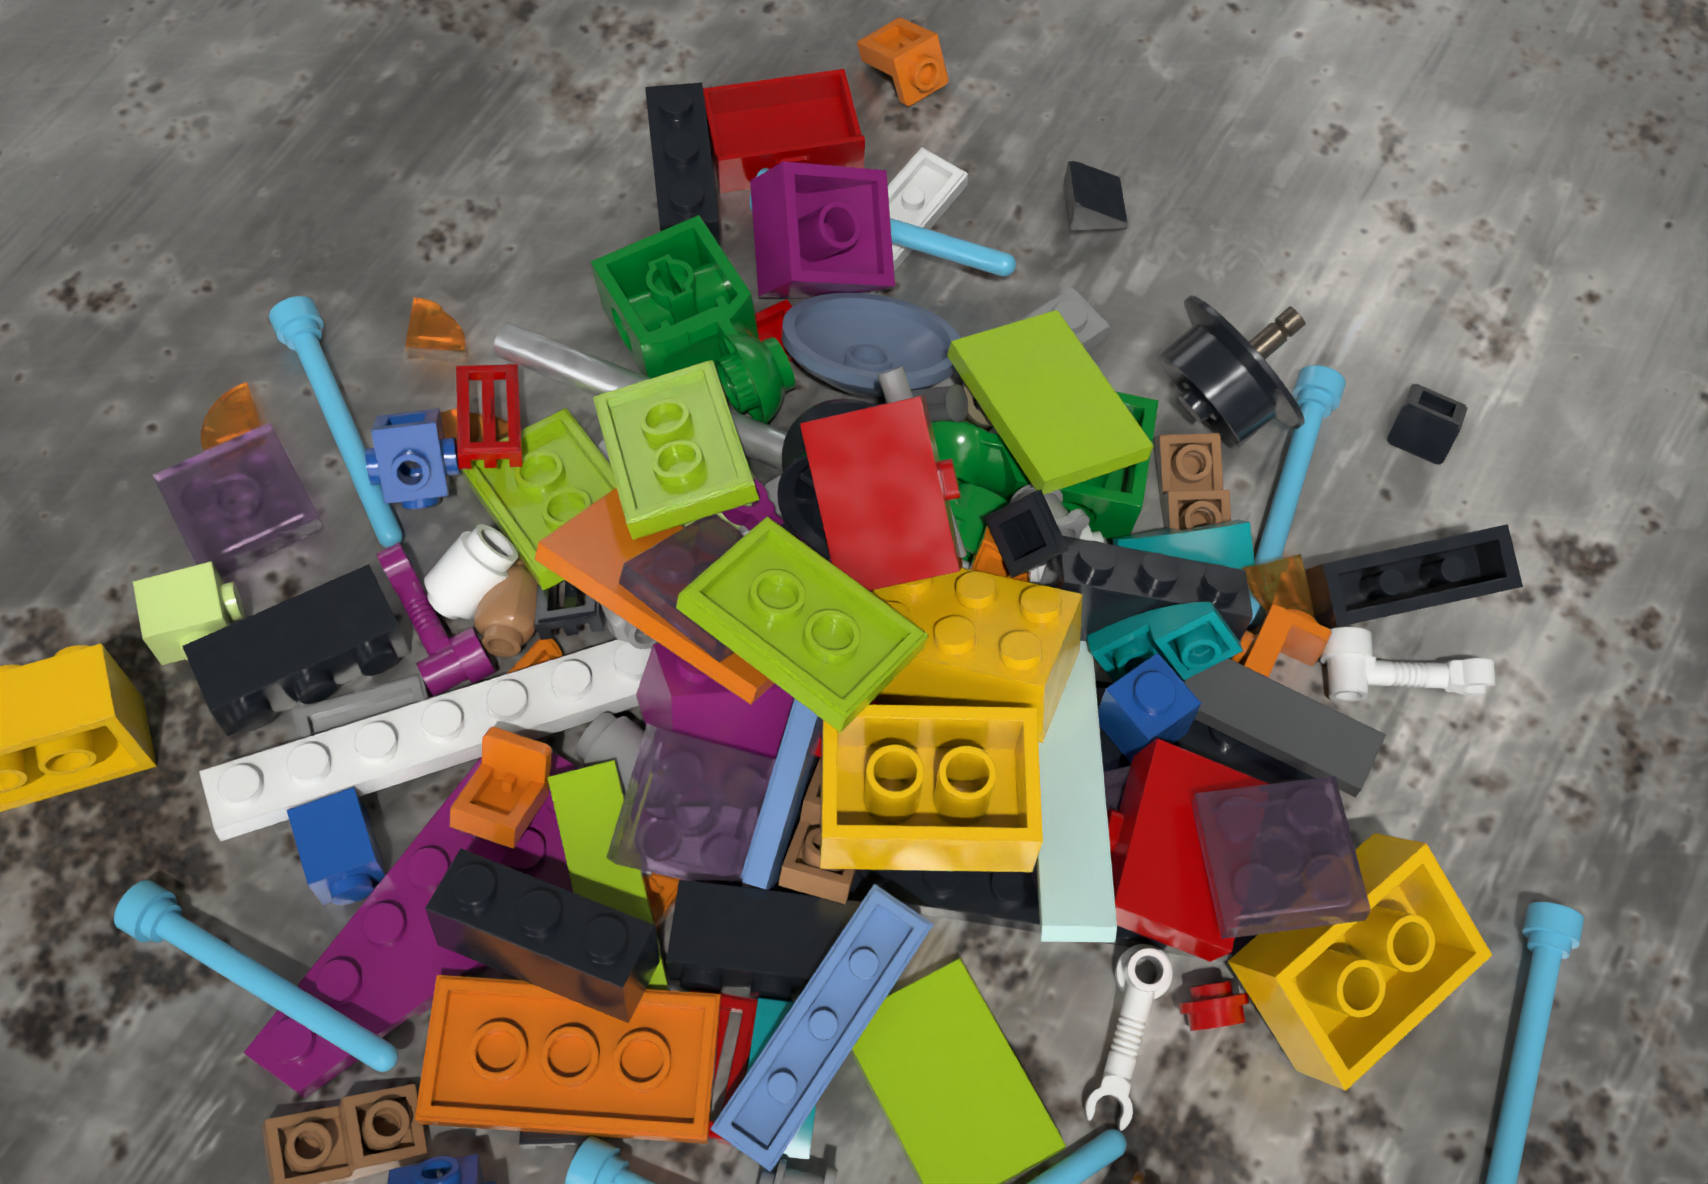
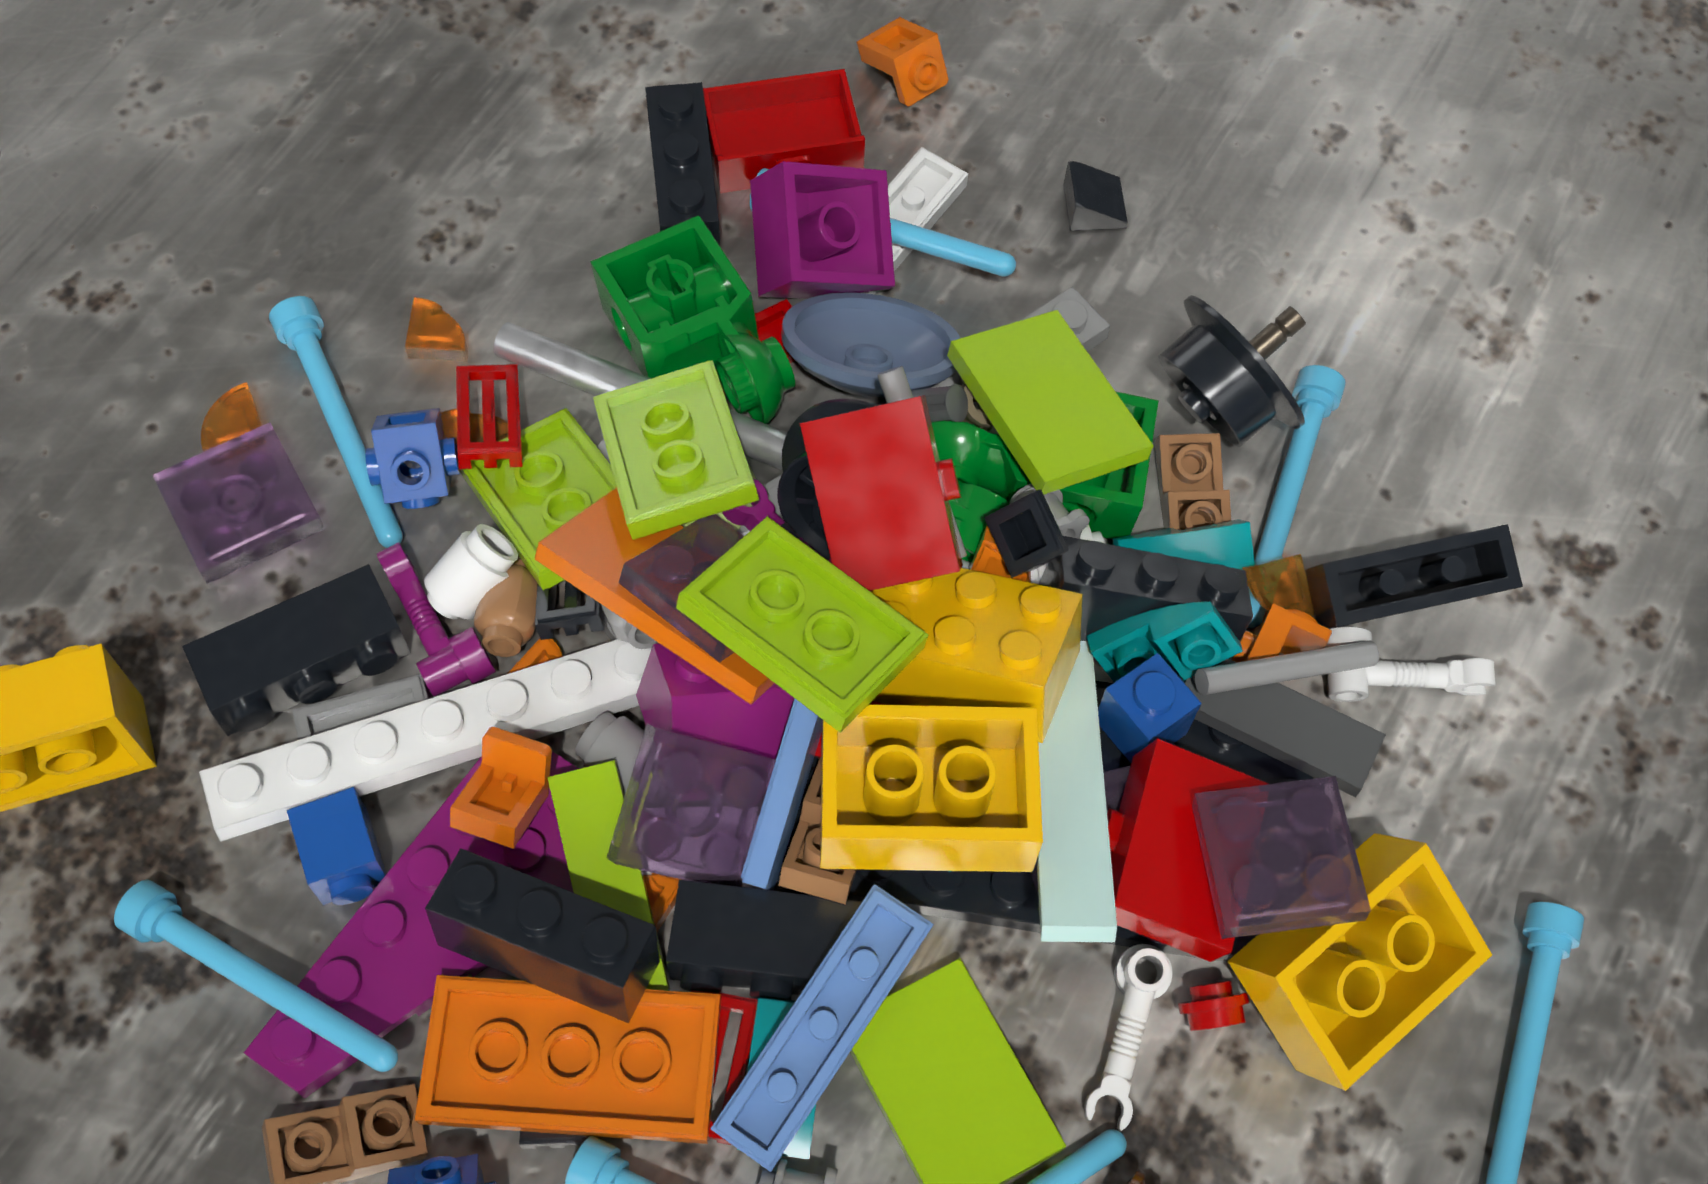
yellowish green brick [133,561,244,665] -> none
black slope [1387,383,1468,465] -> none
none -> light grey bar [1195,640,1379,695]

